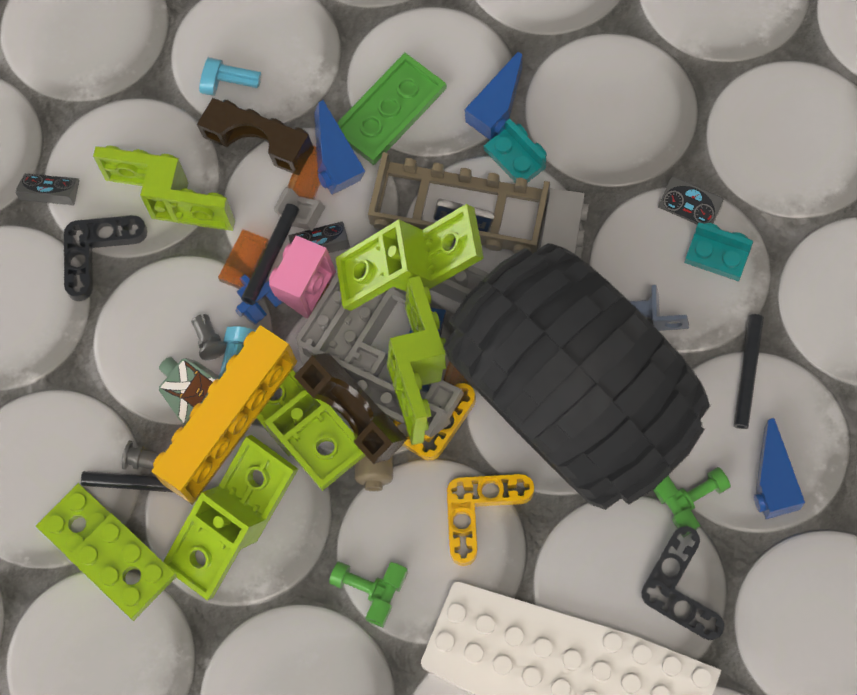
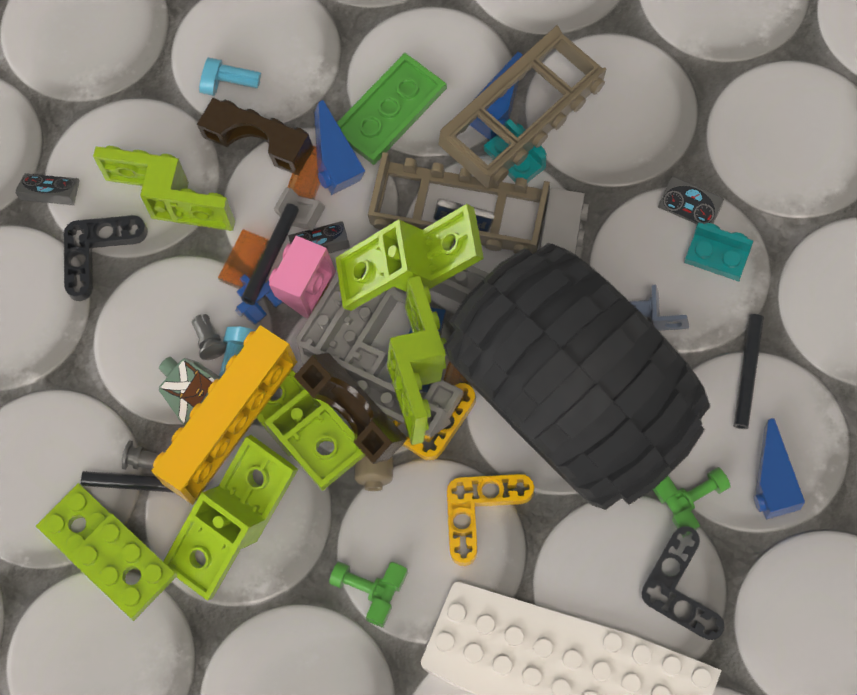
none -> dark tan window [438,25,607,189]

